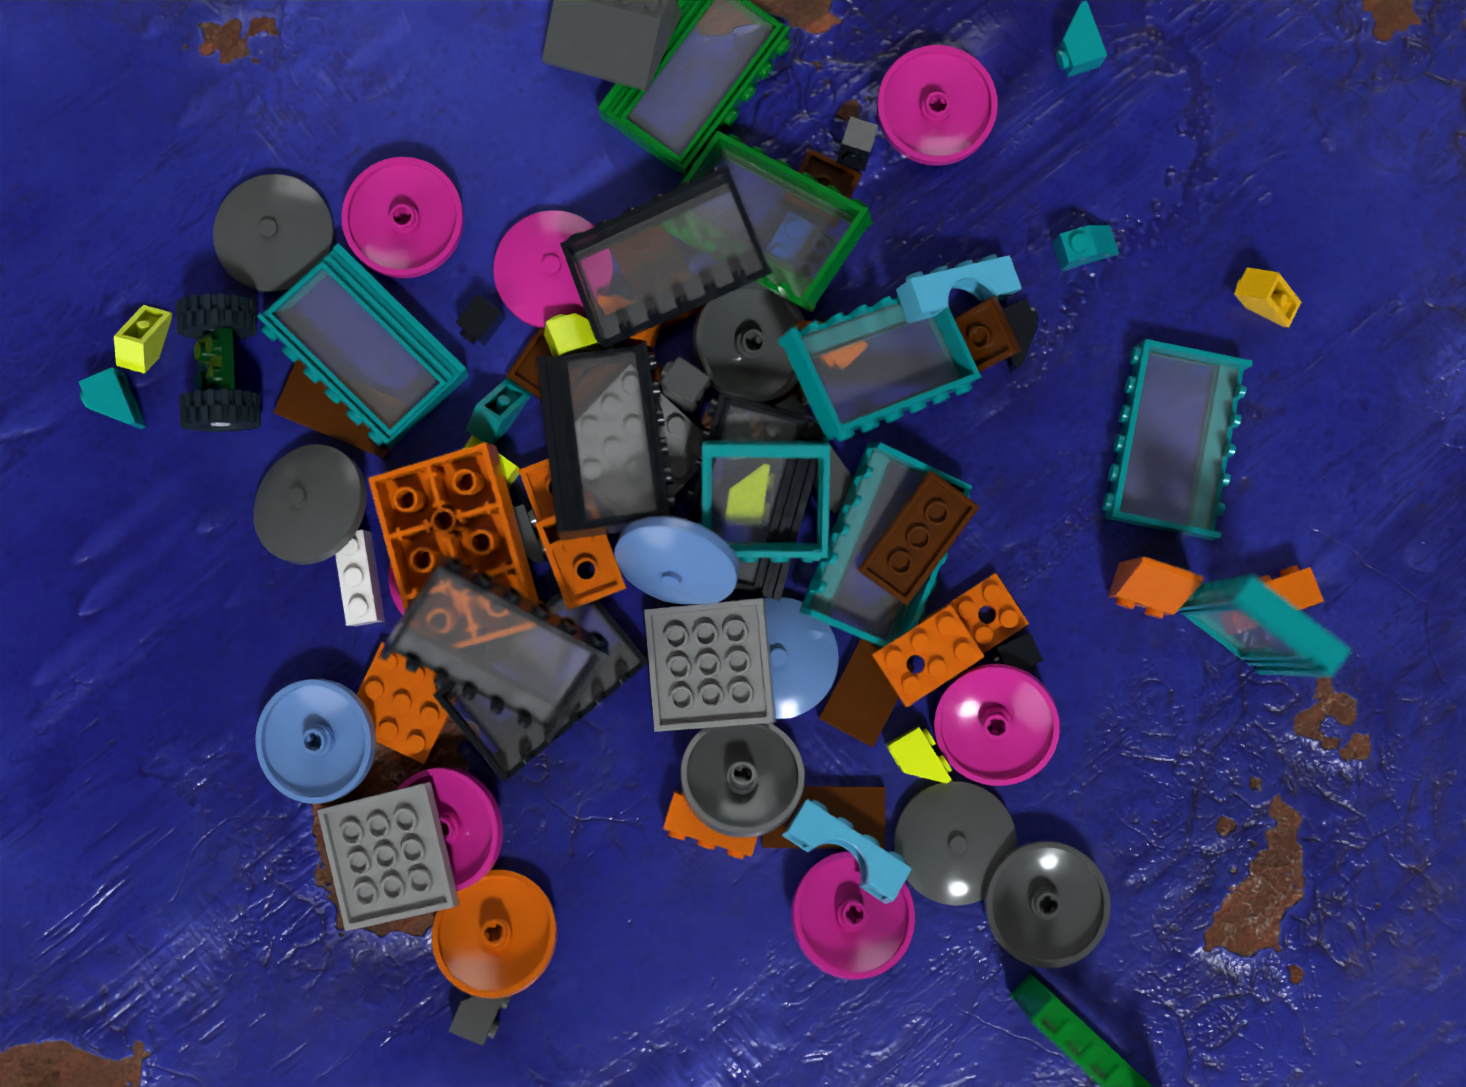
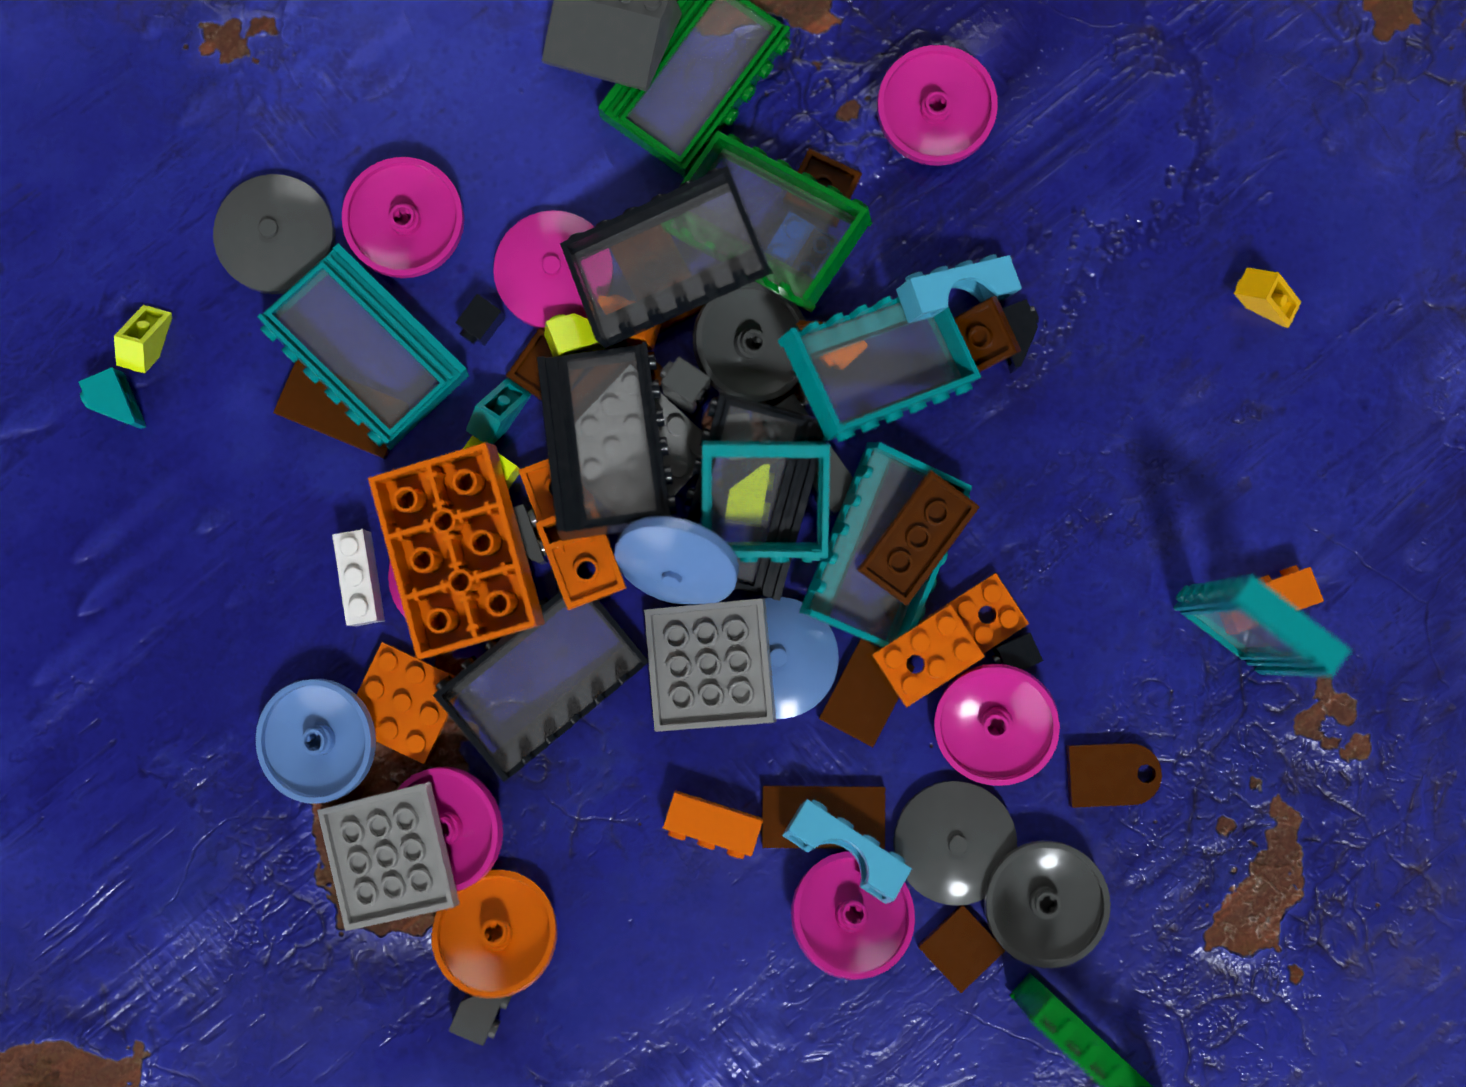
black plate [176,293,261,432] -> none
dark grey dish [253,444,367,565] -> none
clear window [381,553,609,743] -> none
dark grey dish [680,723,805,838] -> none
black brick [836,116,879,171] -> none
neon yellow slope [885,726,952,784] -> none
teal slope [1052,225,1119,271] -> none
teal slope [1056,0,1107,78] -> none
clear window [1103,339,1253,541] -> none
orange slope [1108,557,1204,619] -> none
none -> reddish brown tile [917,905,1005,993]
none -> reddish brown tile [1066,743,1162,808]

